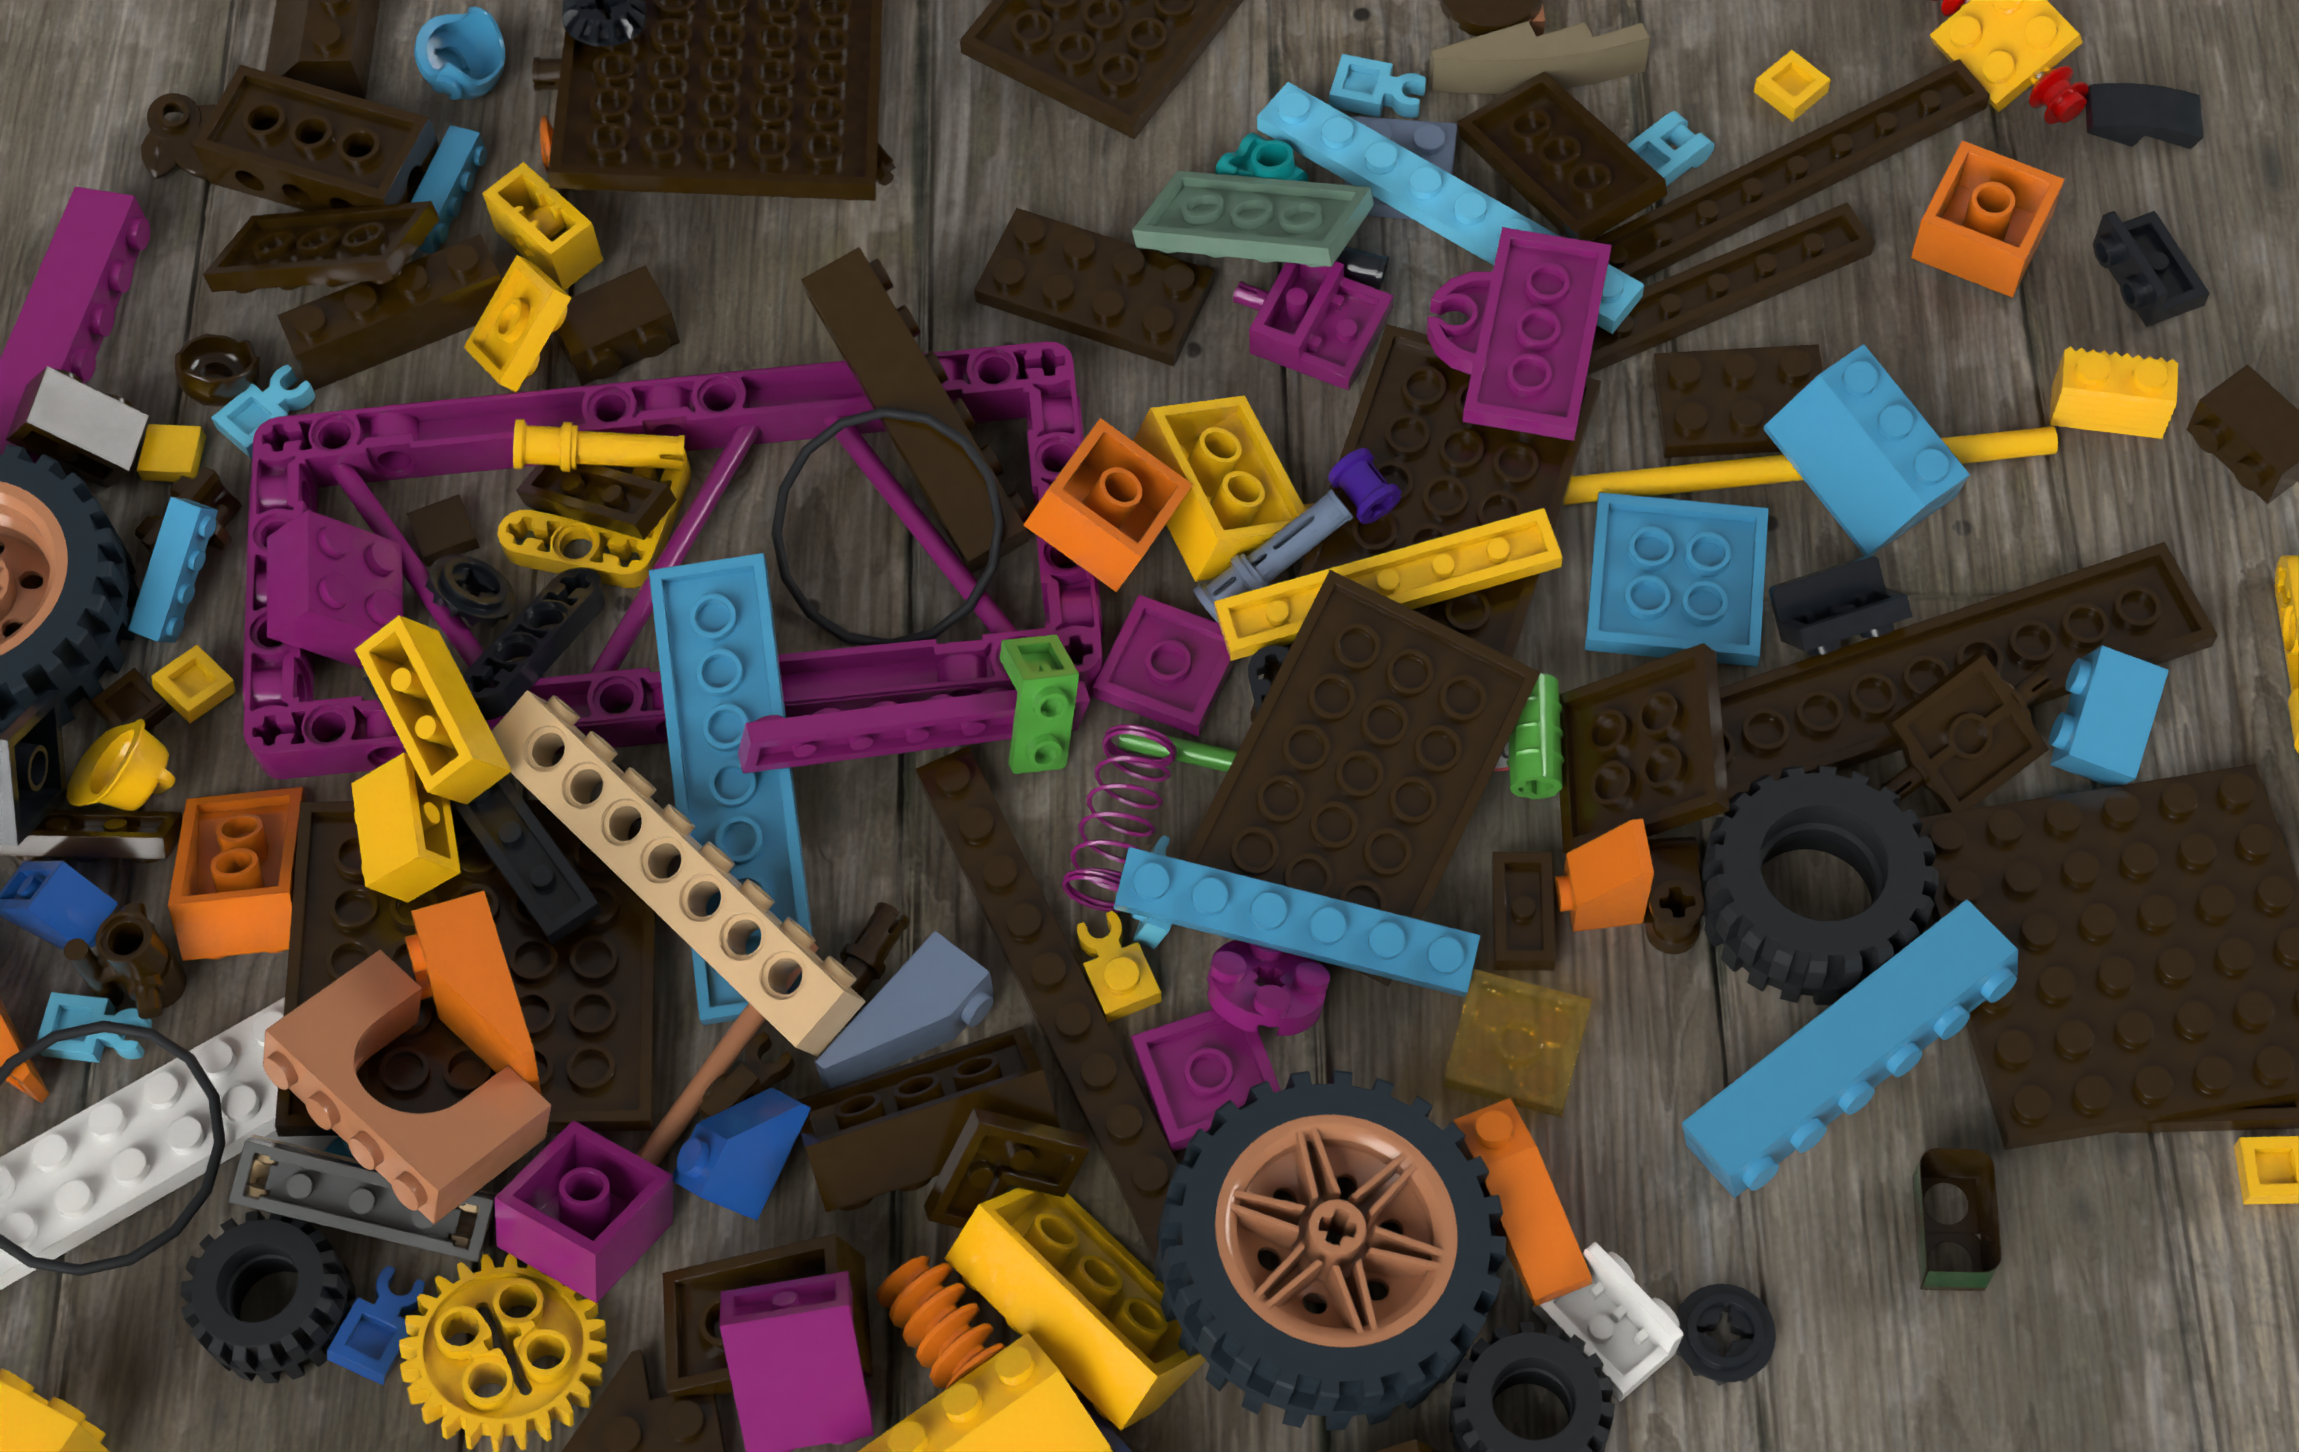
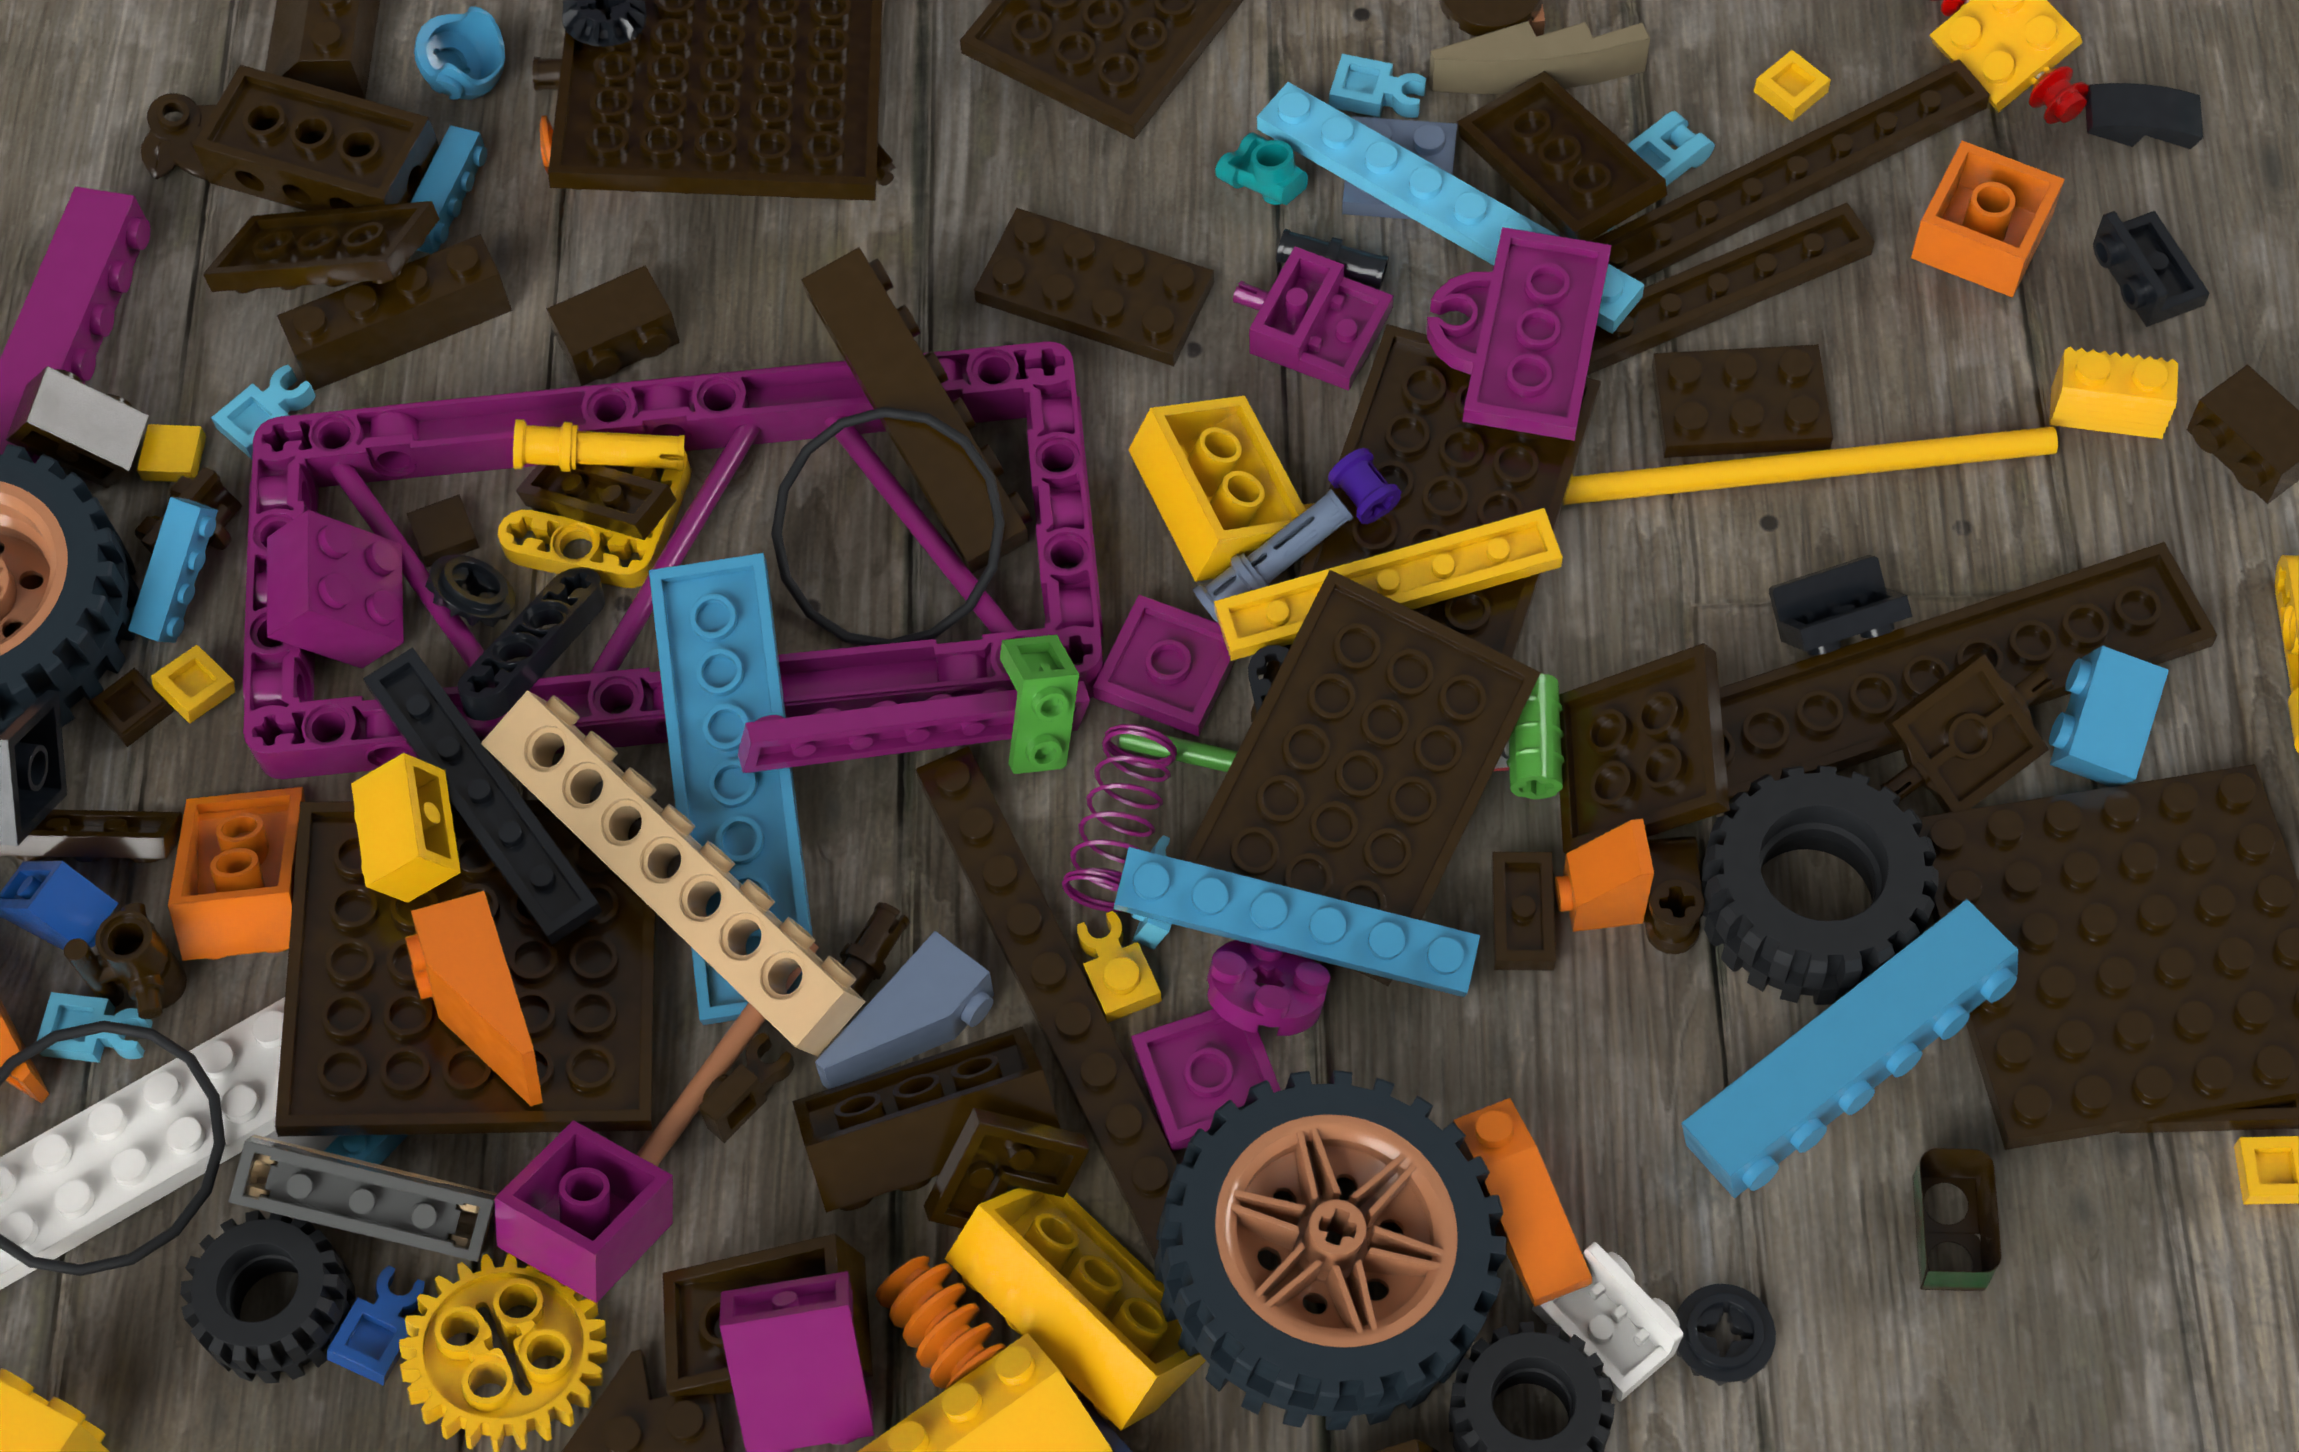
yellow piece [66,719,176,811] -> none
dark brown hair [175,334,260,407] -> none
nougat arch [263,950,551,1224] -> none
yellow brick [354,615,512,805] -> none
yellow plate [464,255,571,392] -> none
yellow brick [482,162,603,291] -> none
blue slope [672,1087,811,1221] -> none
orange brick [1023,418,1193,592] -> none
sand green plate [1132,171,1374,267] -> none
clear yellow plate [1443,969,1592,1118] -> none
dark azure plate [1585,492,1769,667] -> none
dark azure slope [1763,344,1970,556] -> none

